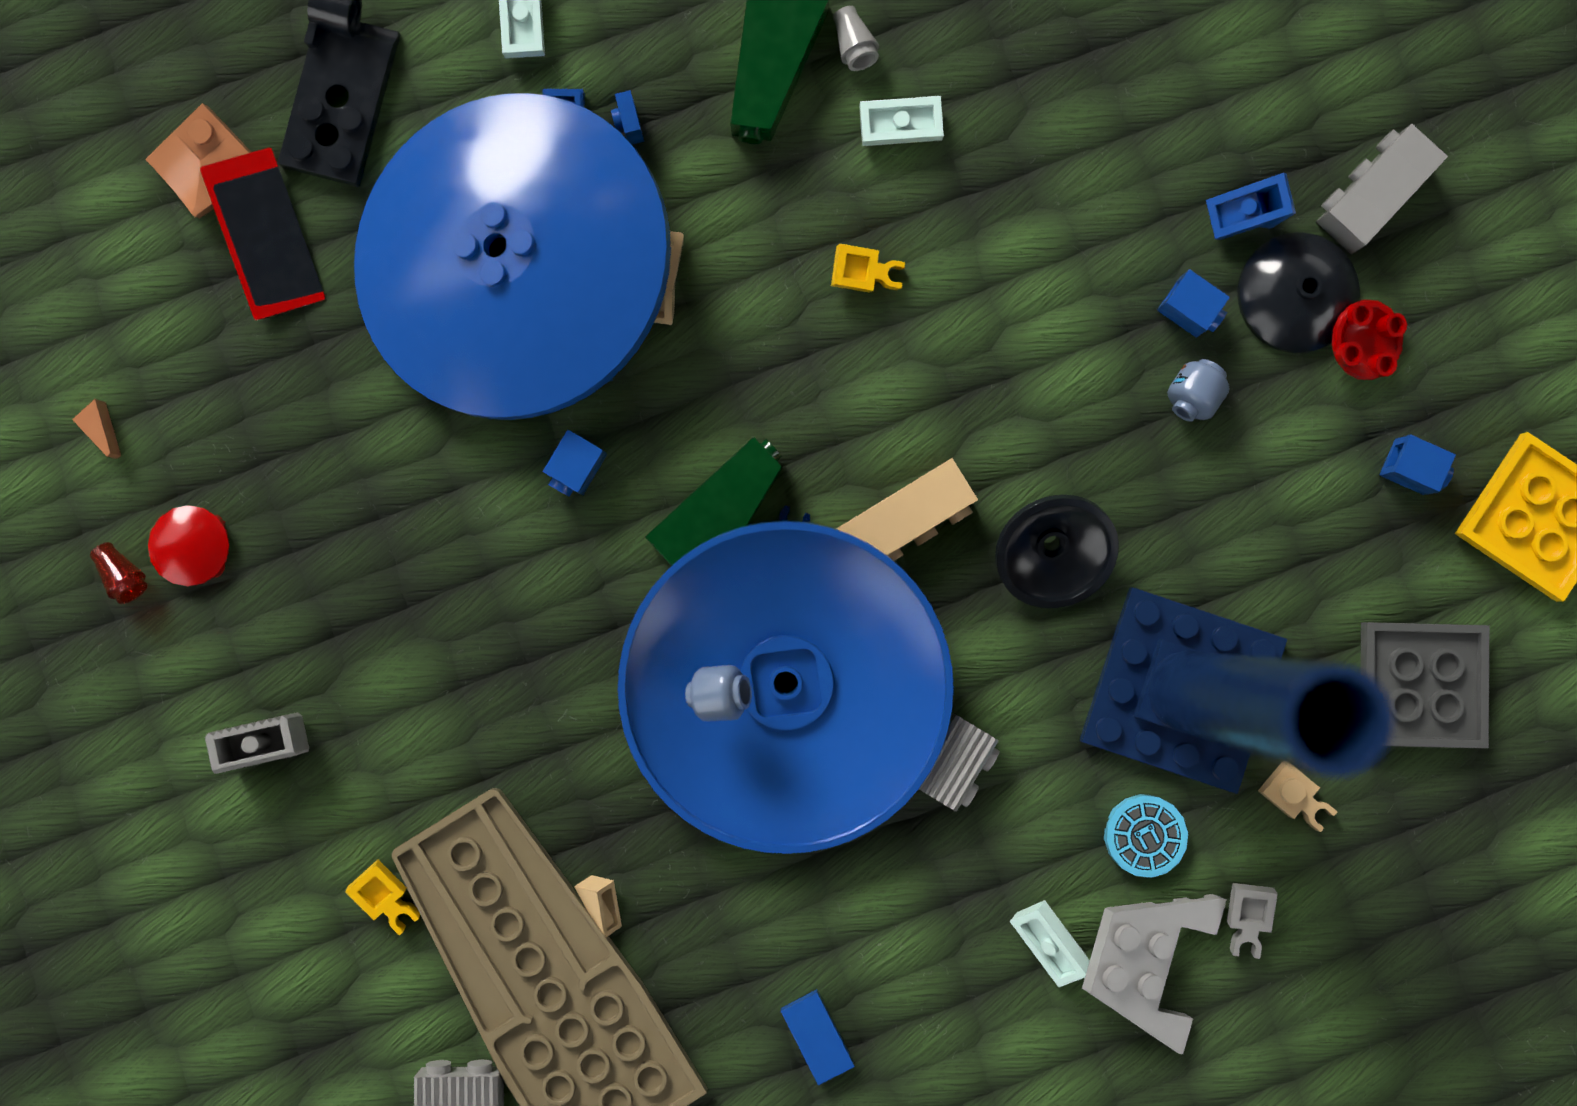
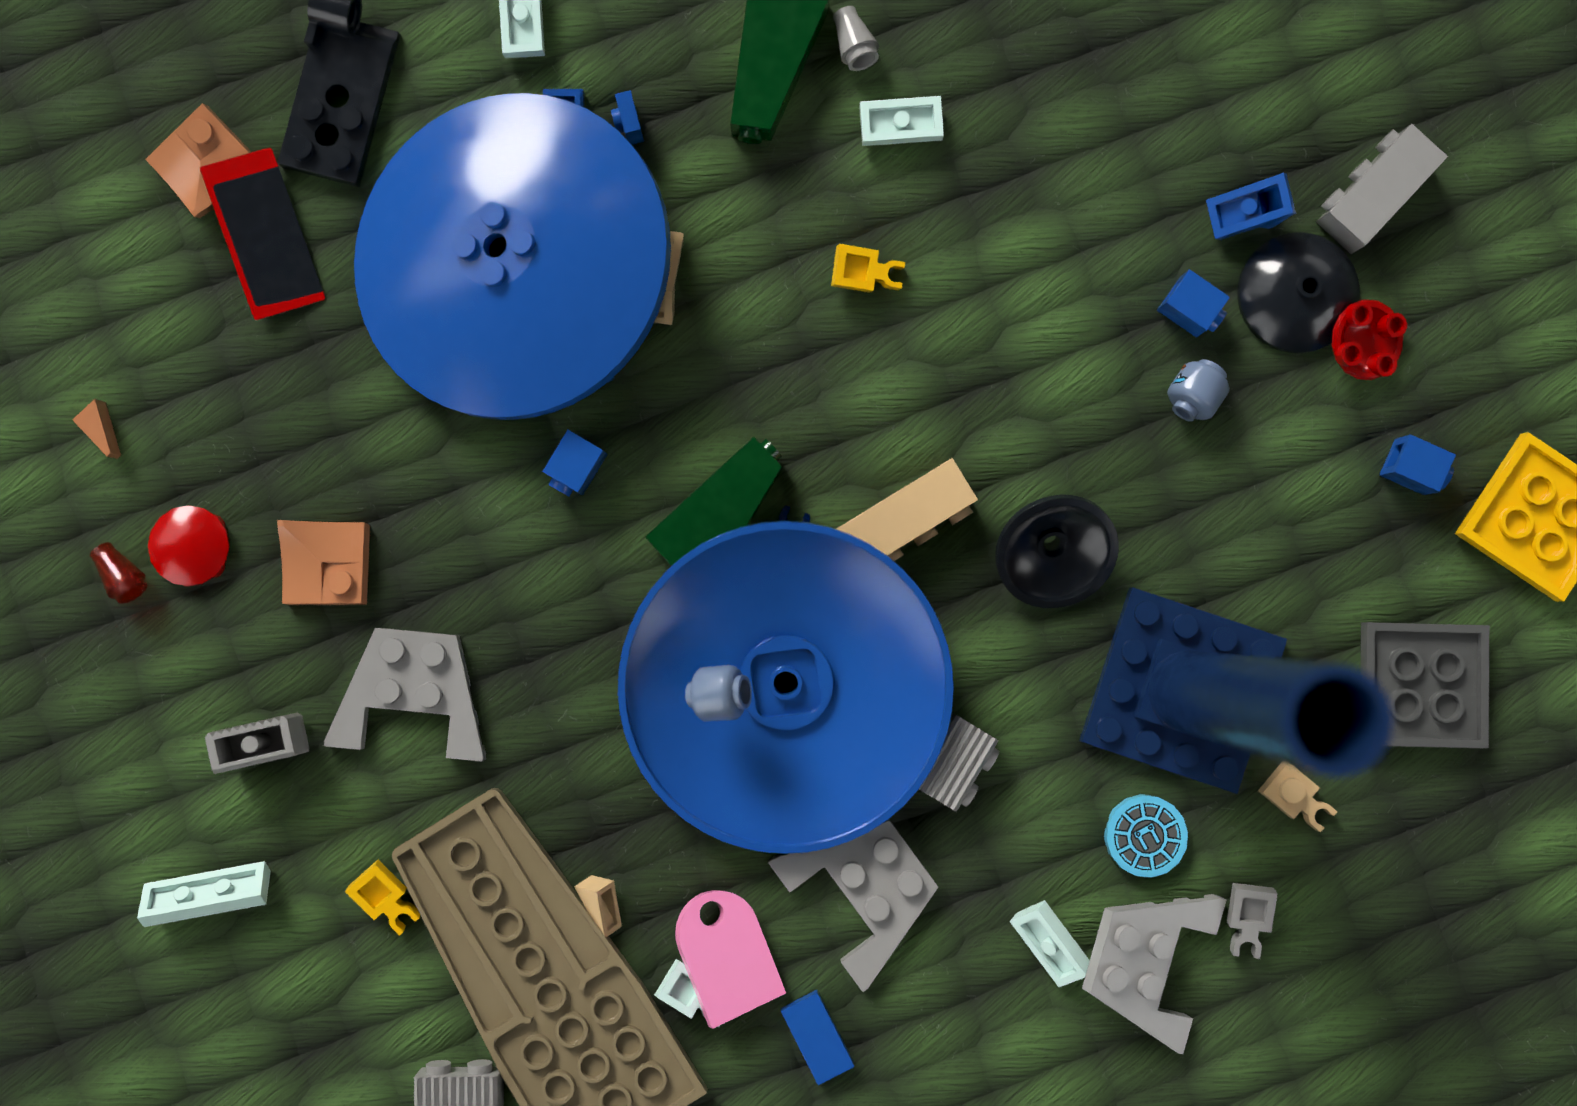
none -> light aqua plate [137,861,271,927]
none -> nougat plate [277,520,370,605]
none -> light grey wing [324,628,486,761]
none -> light aqua plate [654,959,719,1027]
none -> bright pink tile [675,890,786,1029]
none -> light grey wing [768,819,938,992]

